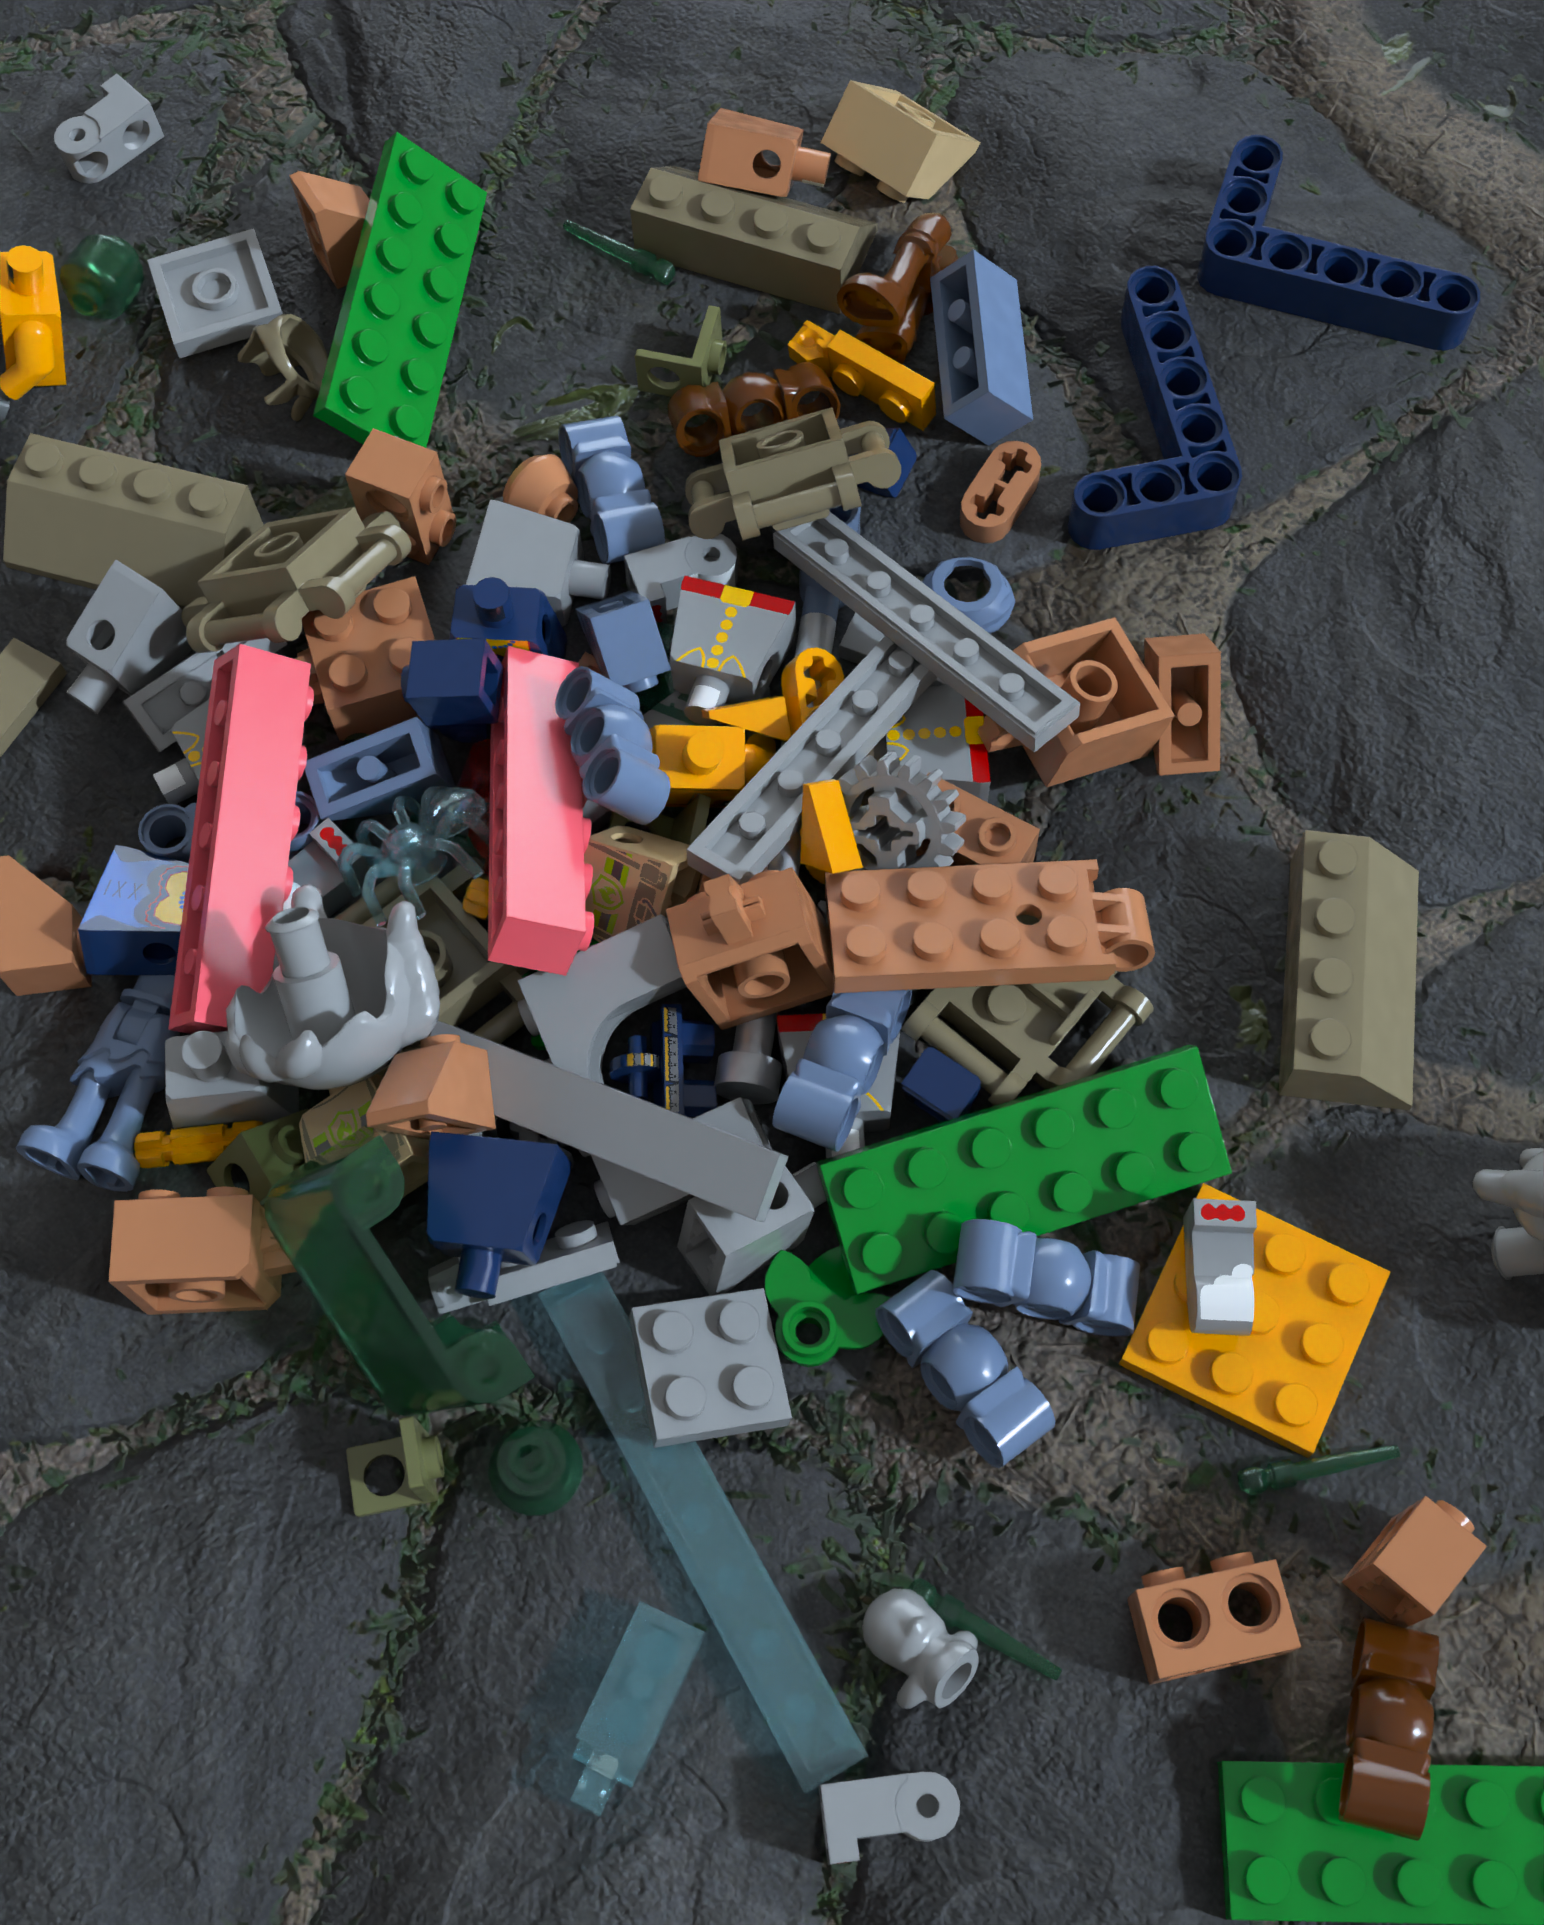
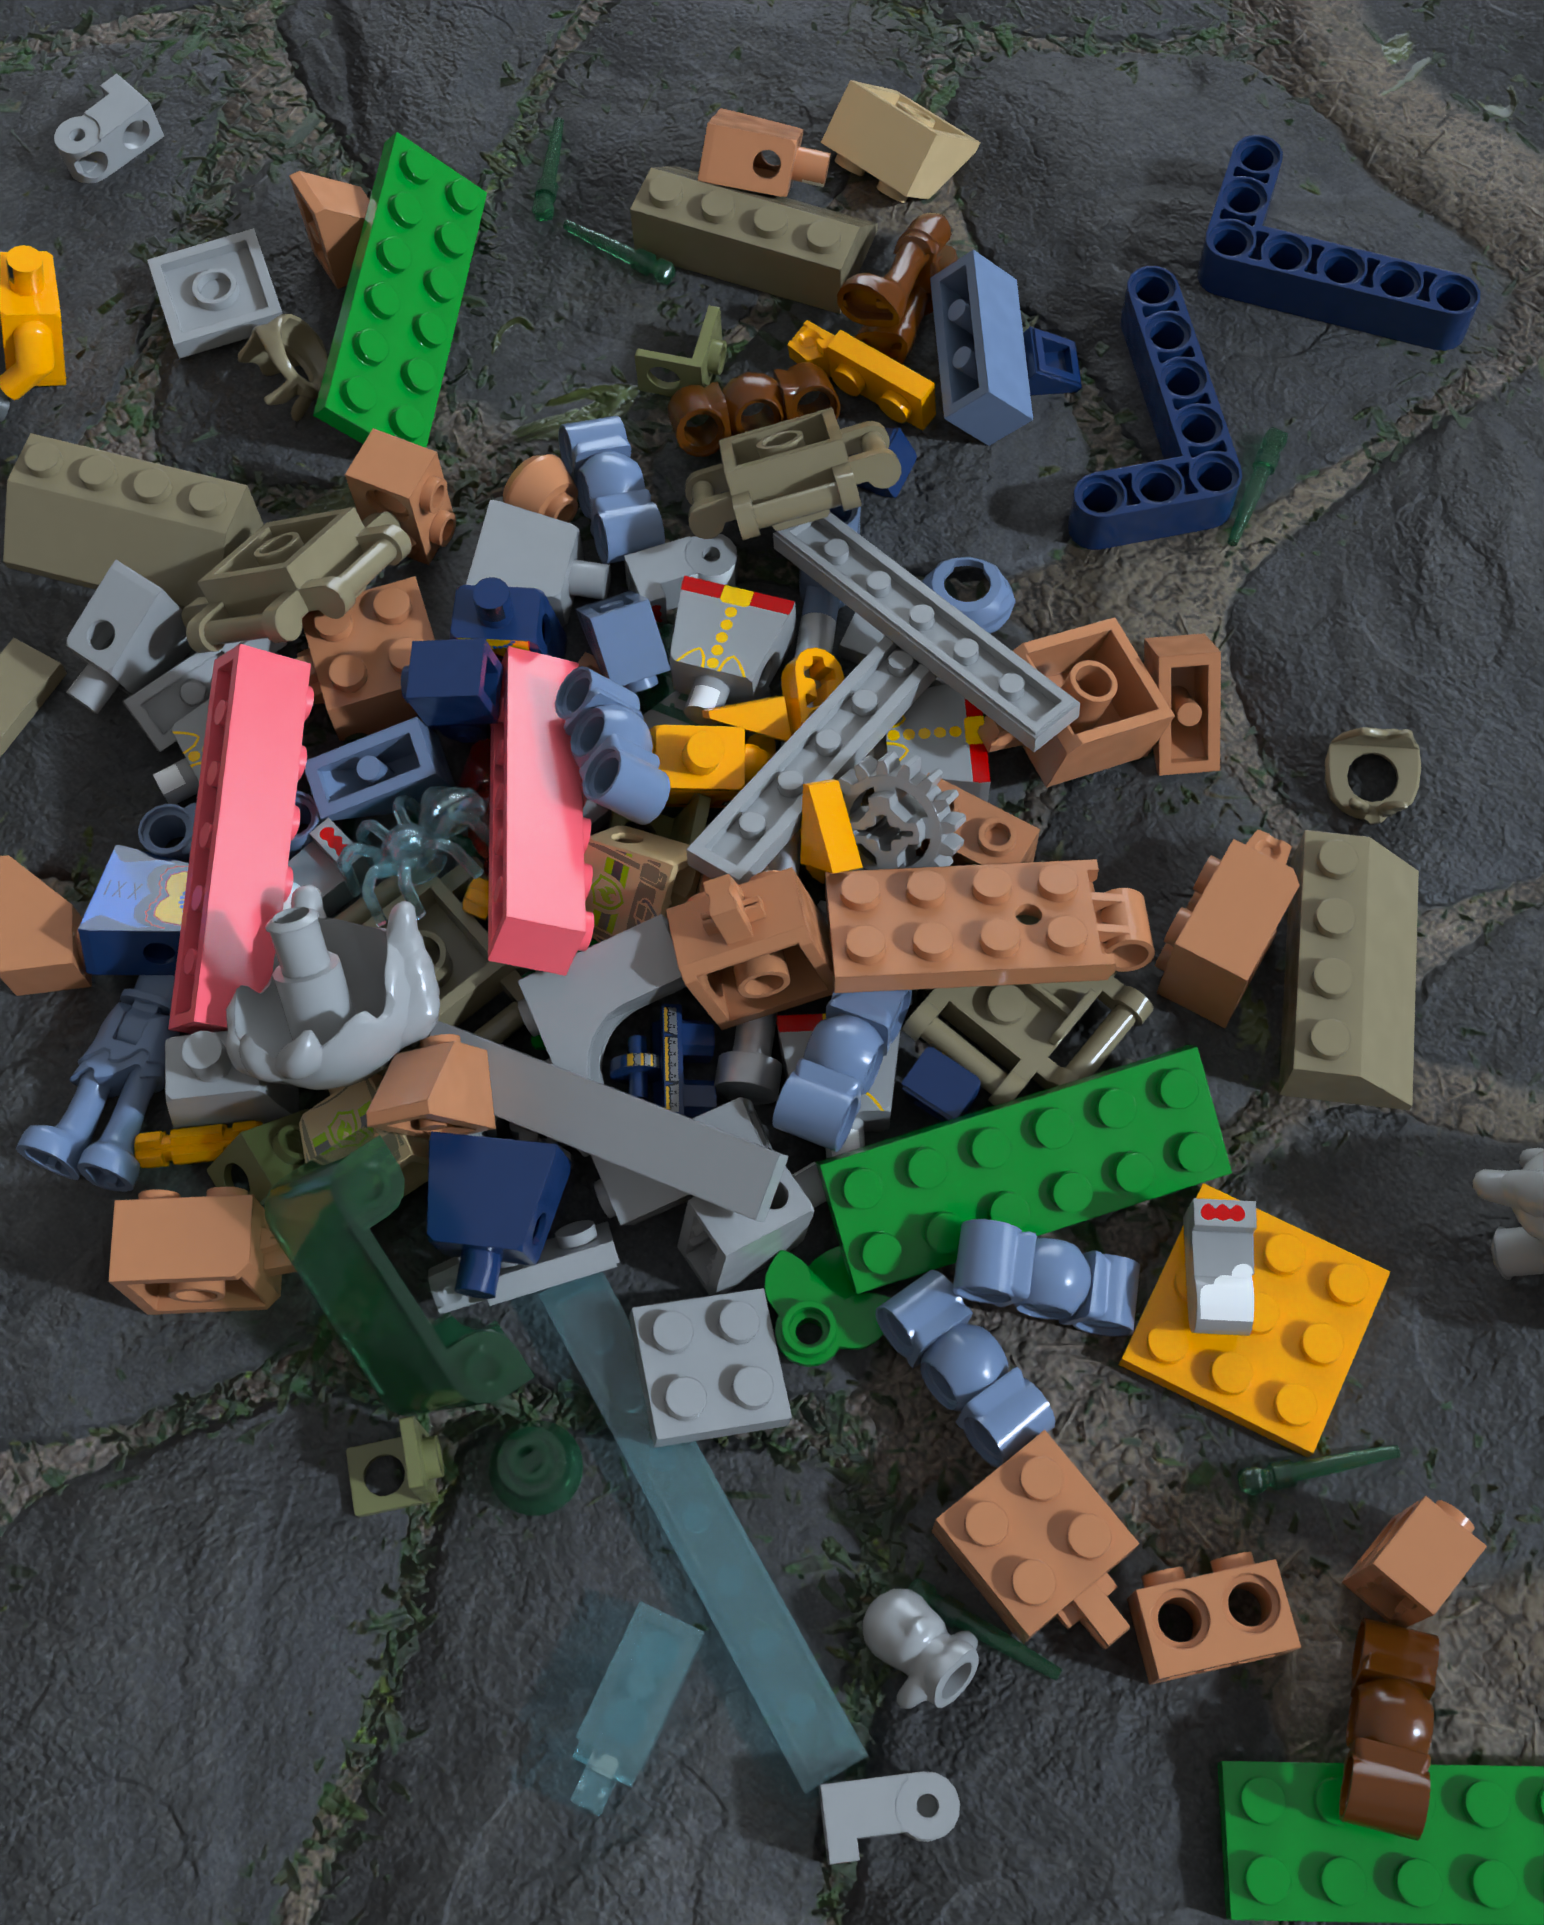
clear green head [59,234,145,320] -> none
nougat beam [960,441,1041,543] -> none
none -> clear green piece [532,117,564,222]
none -> nougat hinge [932,1430,1140,1649]
none -> dark blue slope [1023,326,1082,396]
none -> nougat hinge [1155,830,1300,1028]
none -> clear green piece [1227,427,1288,546]
none -> dark tan piece [1324,727,1421,825]

